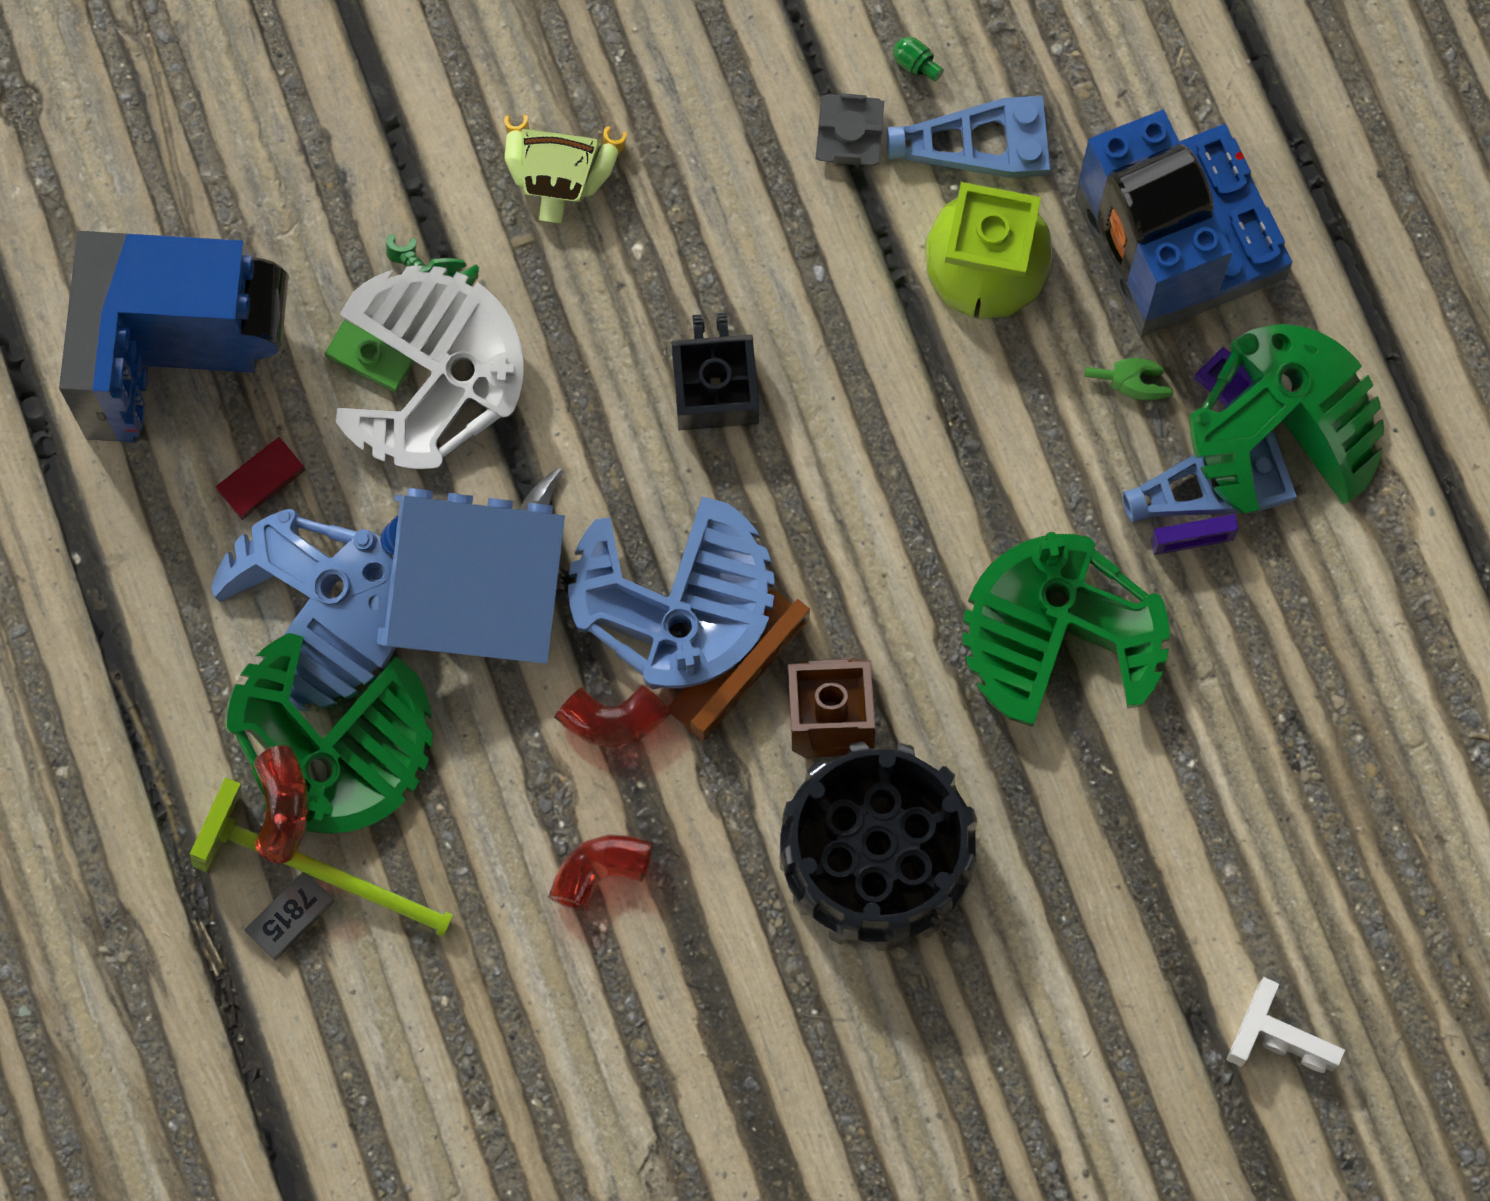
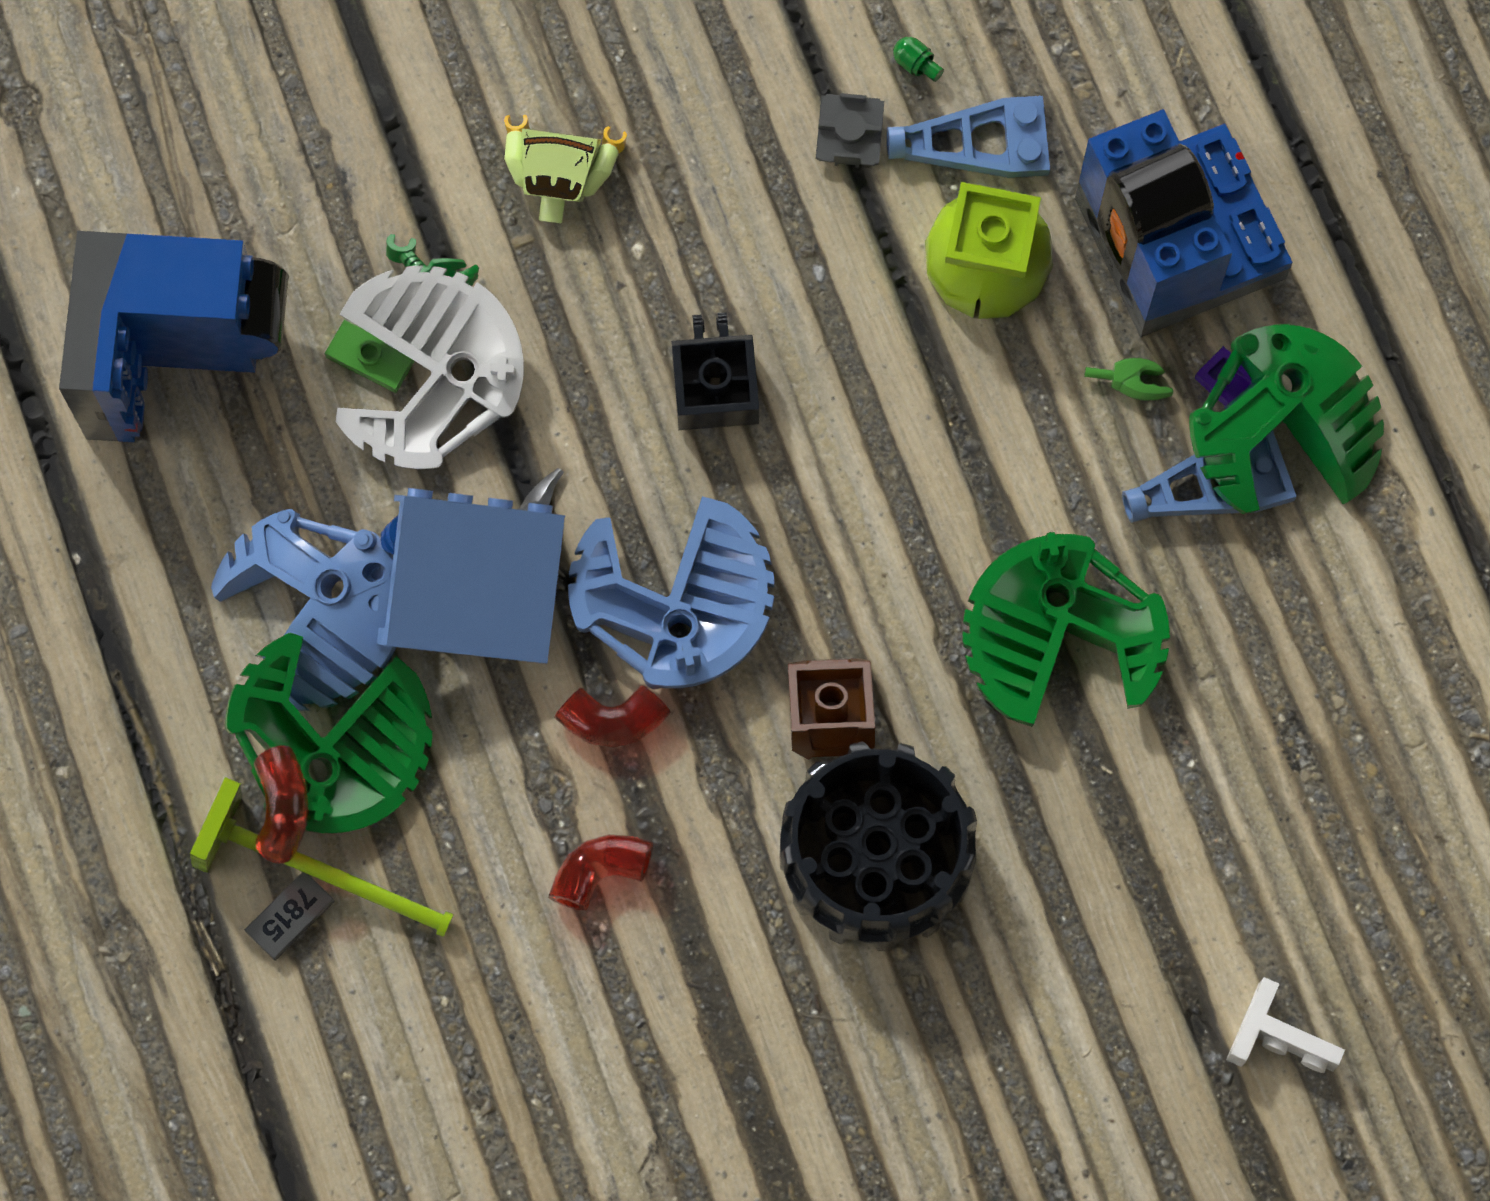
dark red tile [215,437,306,520] -> none
dark orange panel [668,589,810,741] -> none
dark purple tile [1150,514,1238,556] -> none

